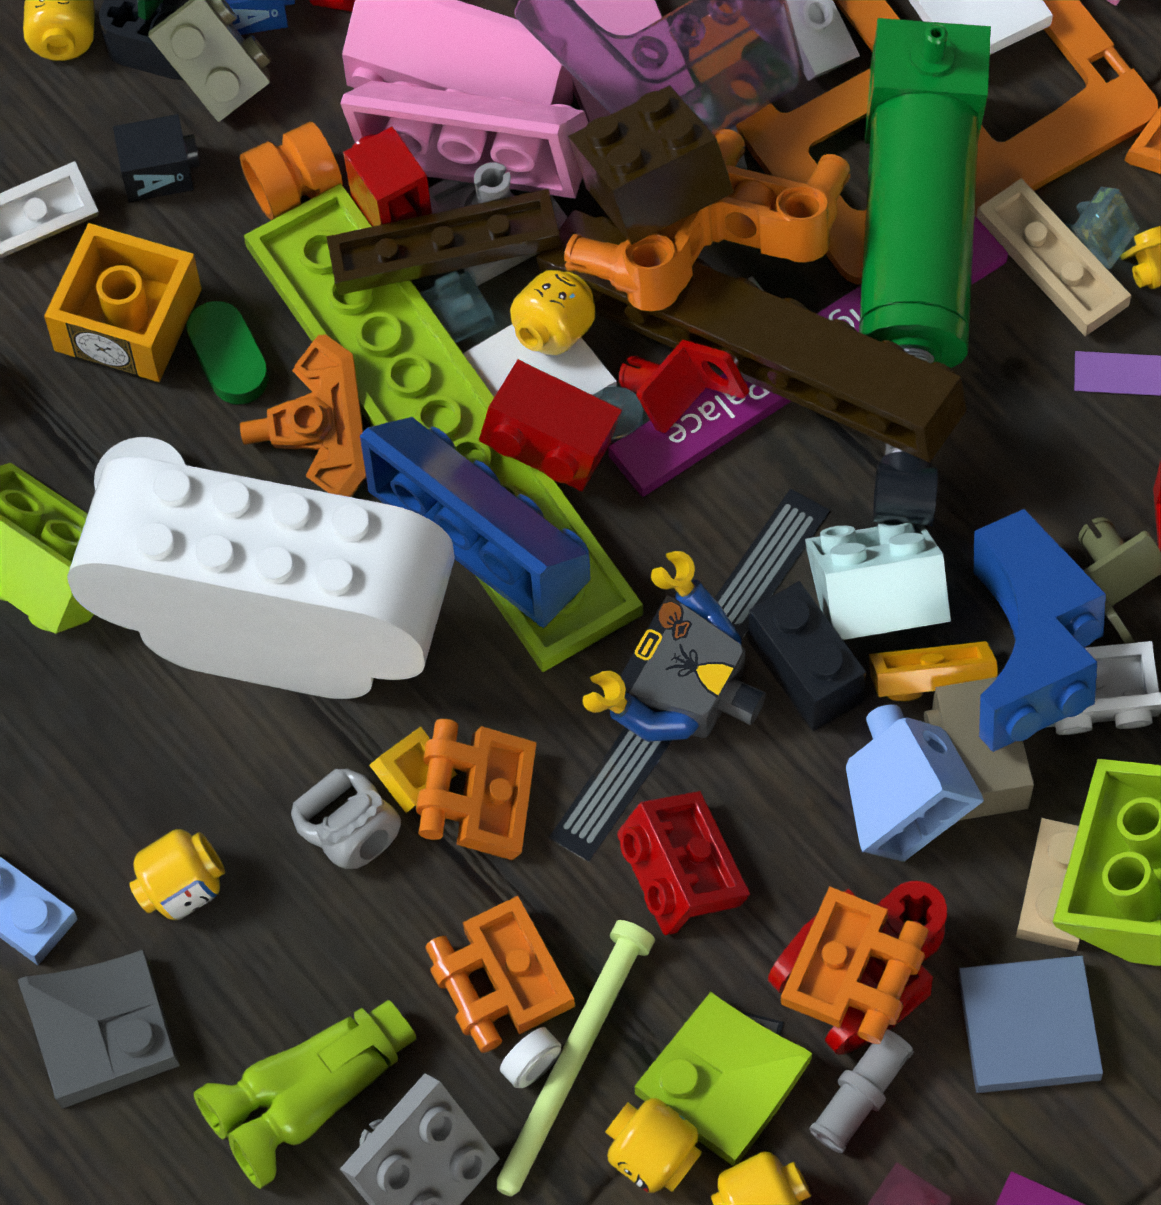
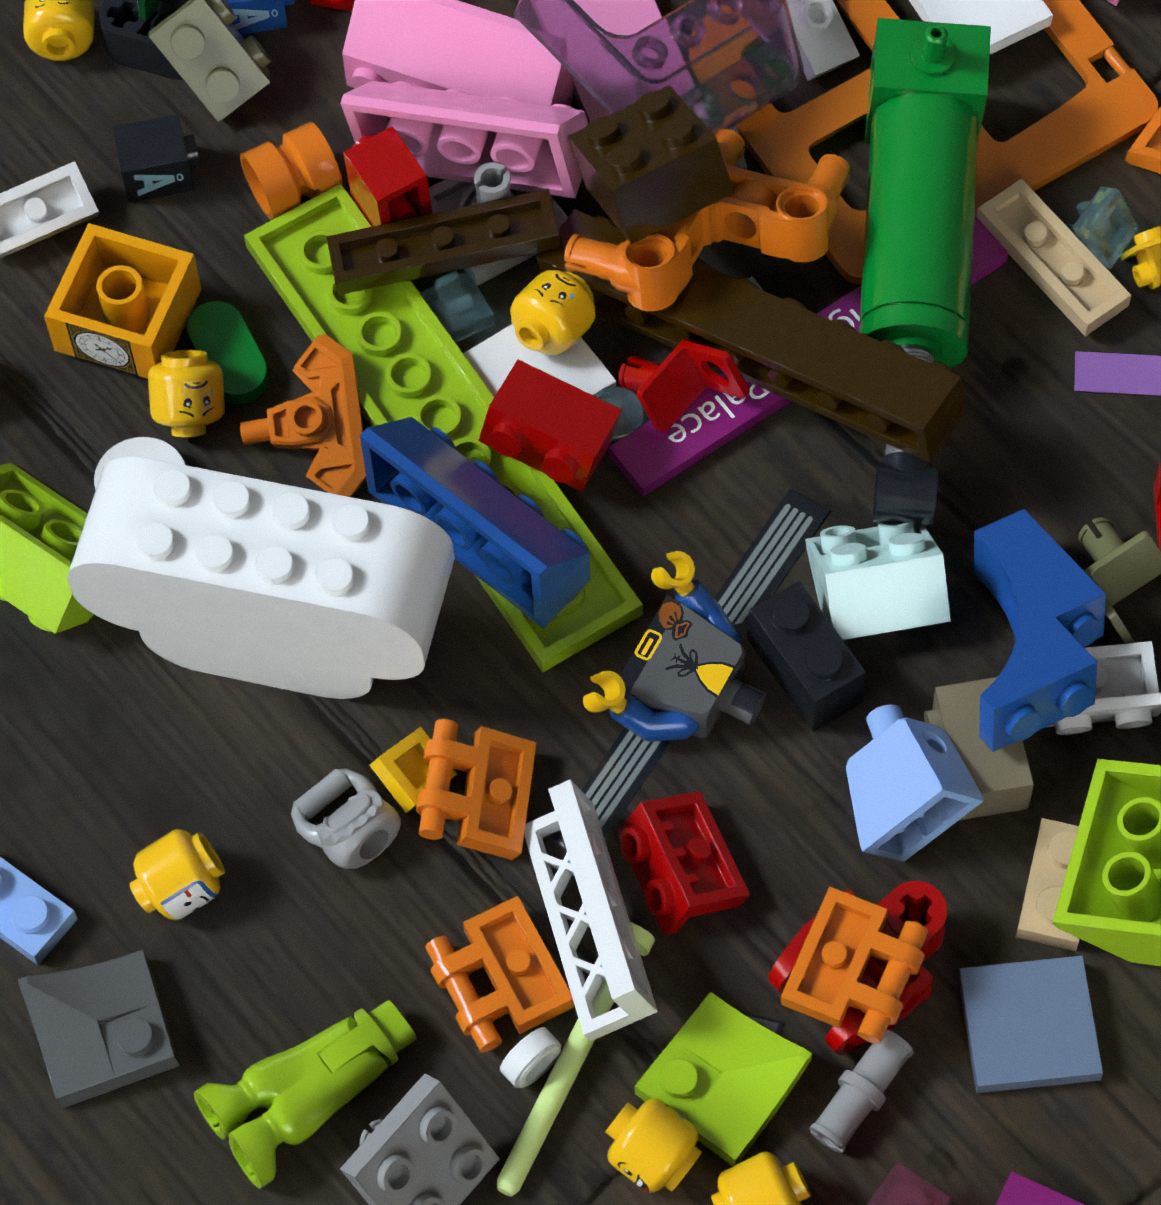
light orange plate [869,641,998,701] -> none
none -> yellow head [148,350,225,437]
none -> white fence [524,779,658,1041]

